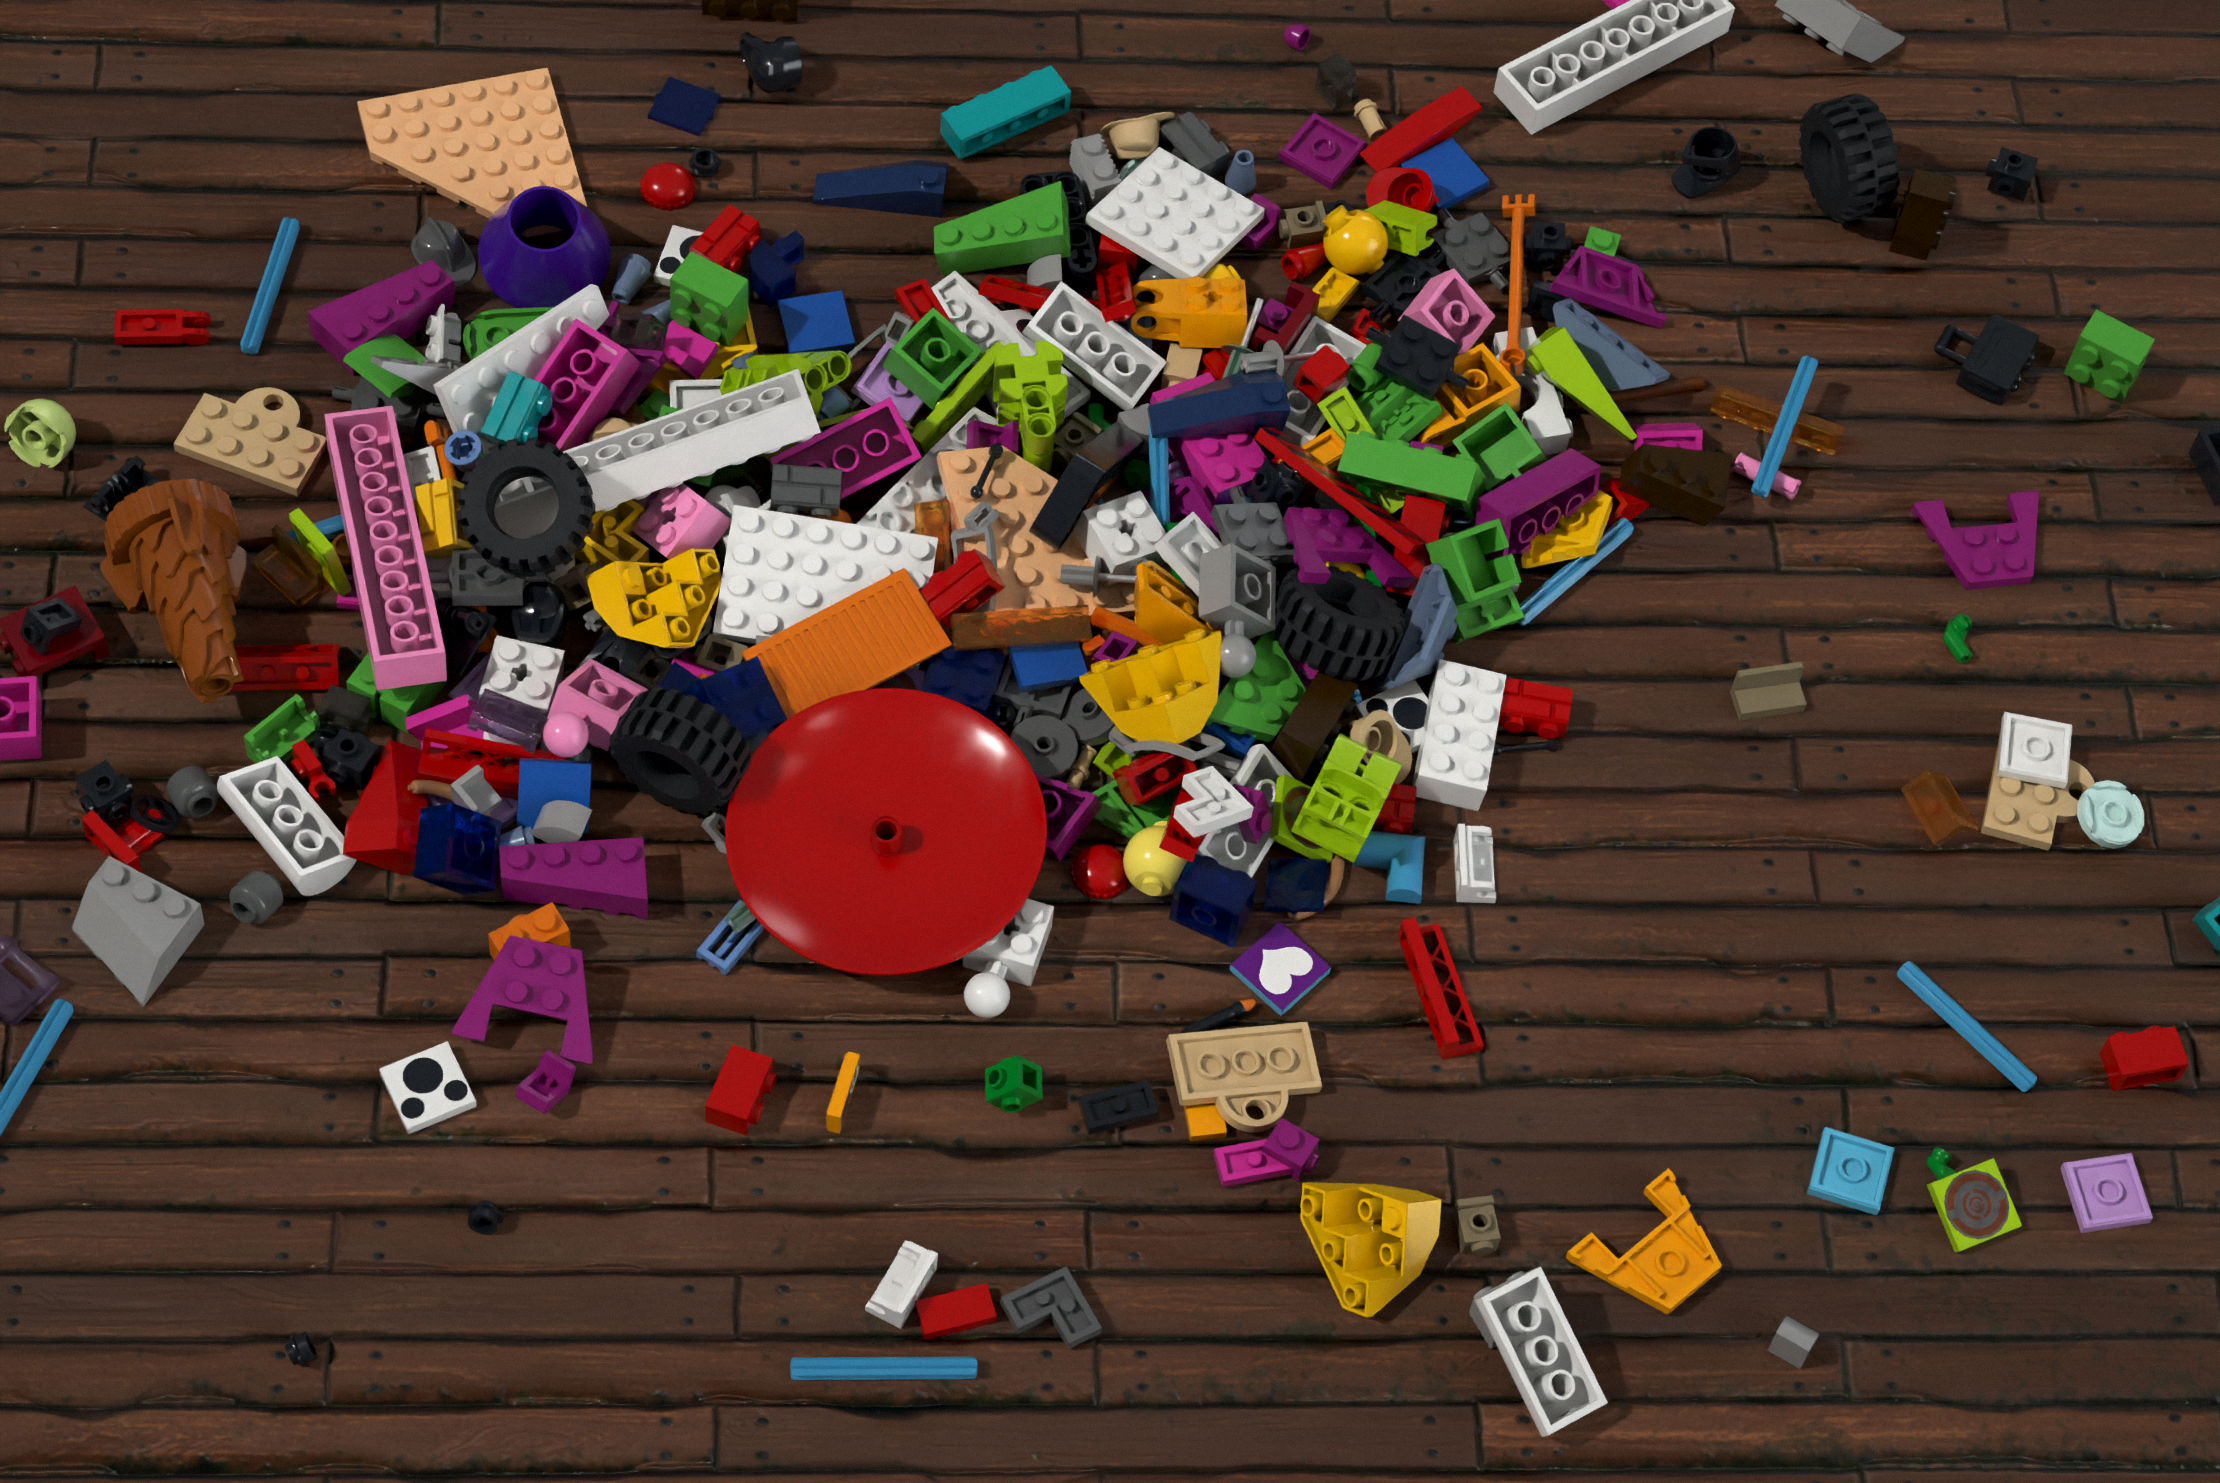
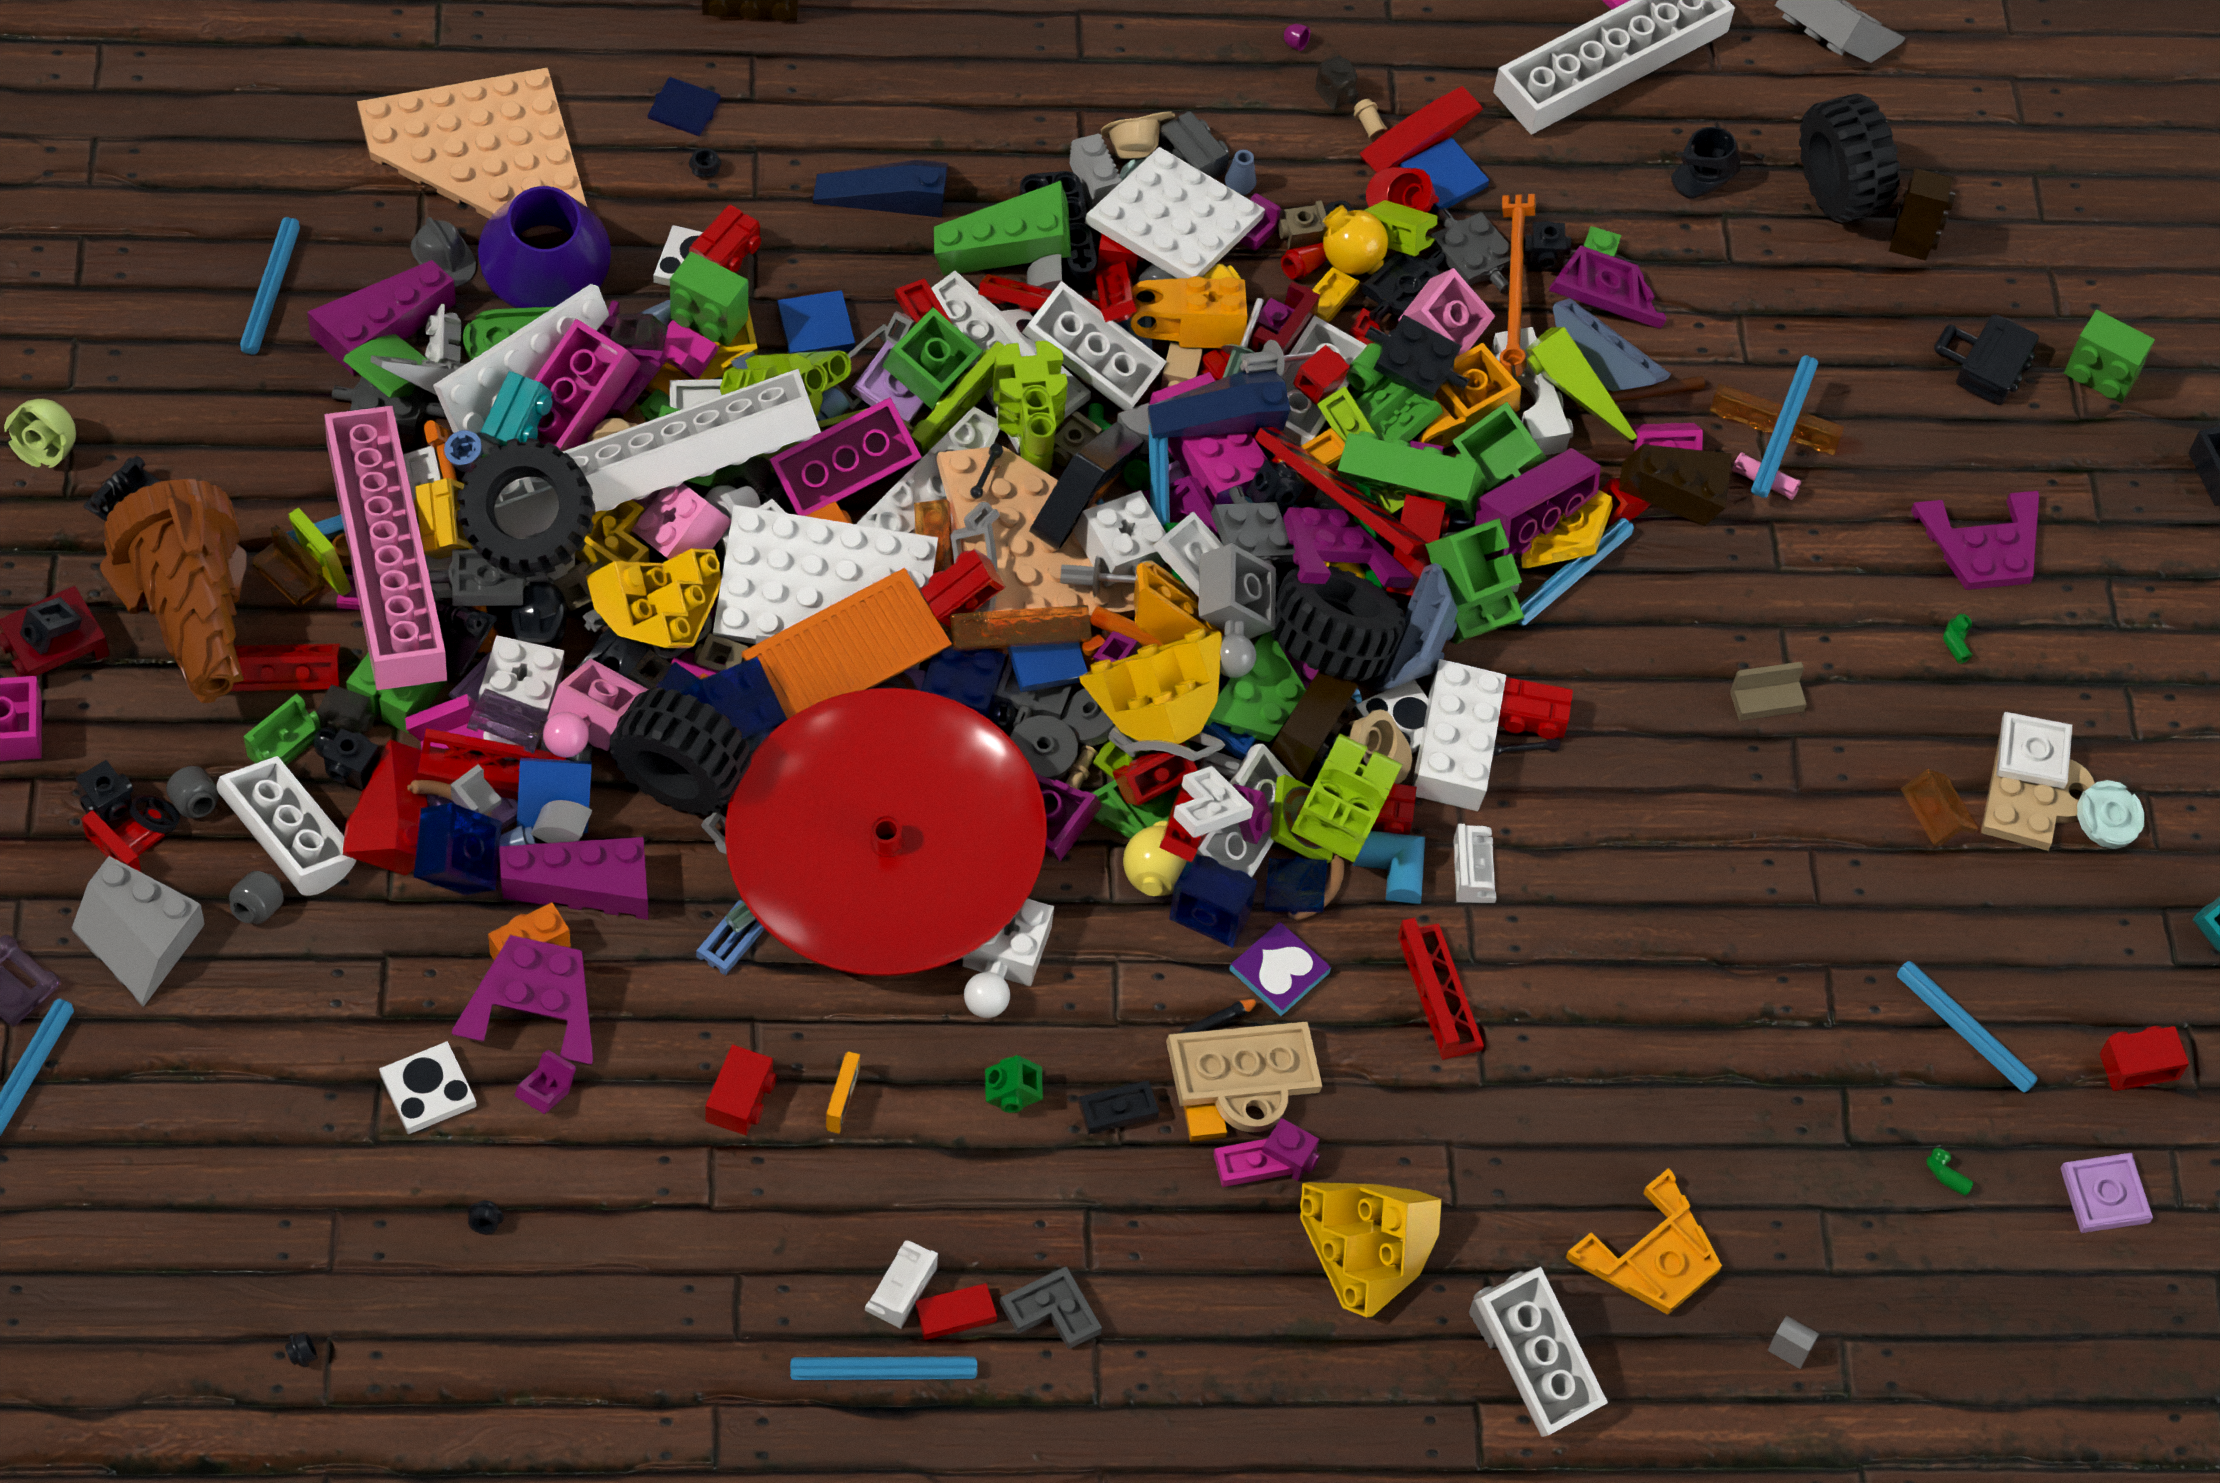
red hinge [114,309,211,346] -> none
tan plate [174,387,327,497] -> none
red plate [290,739,337,805] -> none
sand blue cone [611,253,651,304] -> none
red hat [640,162,696,211] -> none
black helmet [739,32,802,94] -> none
clear blue brick [750,231,804,308] -> none
dark grey brick [770,464,842,520] -> none
teal brick [940,65,1071,160] -> none
magenta bracket [966,420,1021,454] -> none
red hat [1071,844,1129,900] -> none
magenta tile [1278,113,1367,190] -> none
dark tan brick [1452,1195,1501,1257] -> none
black tile [1525,280,1565,322] -> none
medium azure tile [1807,1127,1895,1216] -> none
tile [1927,1158,2022,1253] -> none
black brick [1985,147,2038,201] -> none

